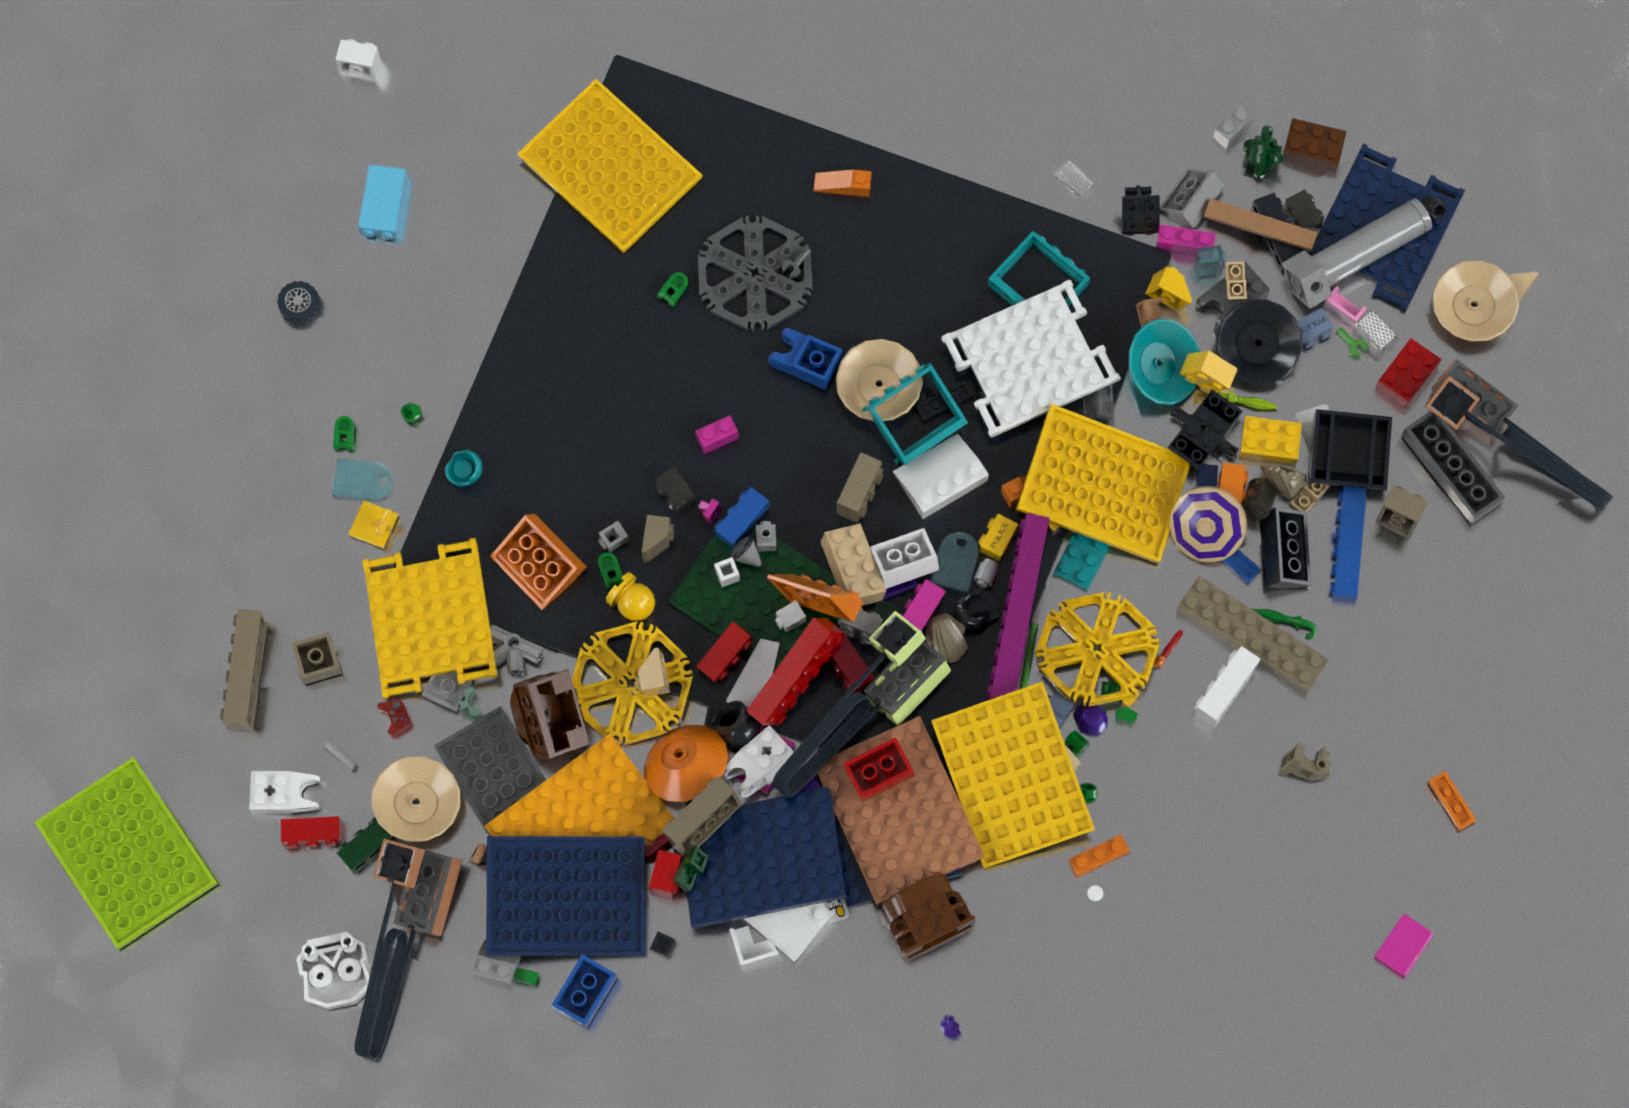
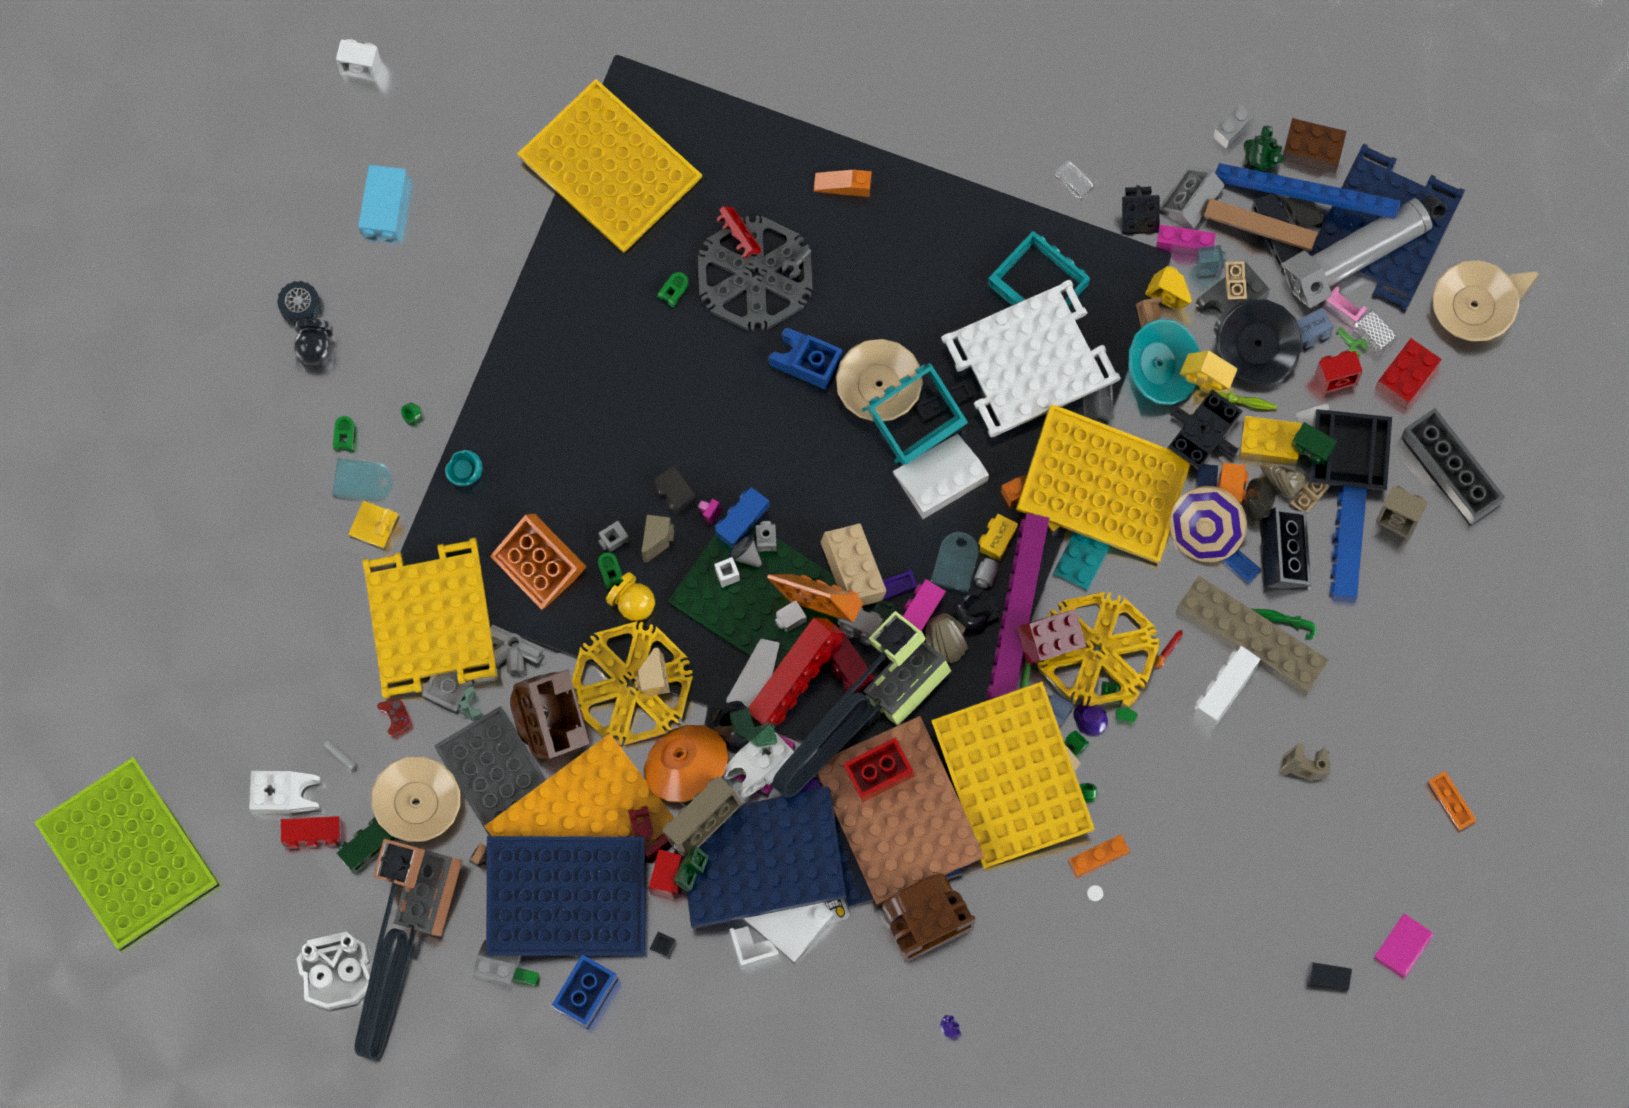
dark tan brick [220,609,266,733] -> none
dark tan brick [292,632,342,684] -> none
dark pink brick [695,415,739,454] -> none
red brick [696,621,753,682] -> none
dark tan brick [837,453,883,523] -> none
white brick [870,528,939,589] -> none
piece [1425,359,1613,510] -> none
none -> black tile [293,318,333,365]
none -> dark red plate [628,805,653,842]
none -> red plate [717,206,762,258]
none -> clear green tile [729,709,777,748]
none -> brick [1017,609,1086,664]
none -> blue plate [1215,163,1400,219]
none -> dark green brick [1291,422,1337,465]
none -> black hinge [1309,962,1352,990]
none -> red brick [1315,350,1363,393]

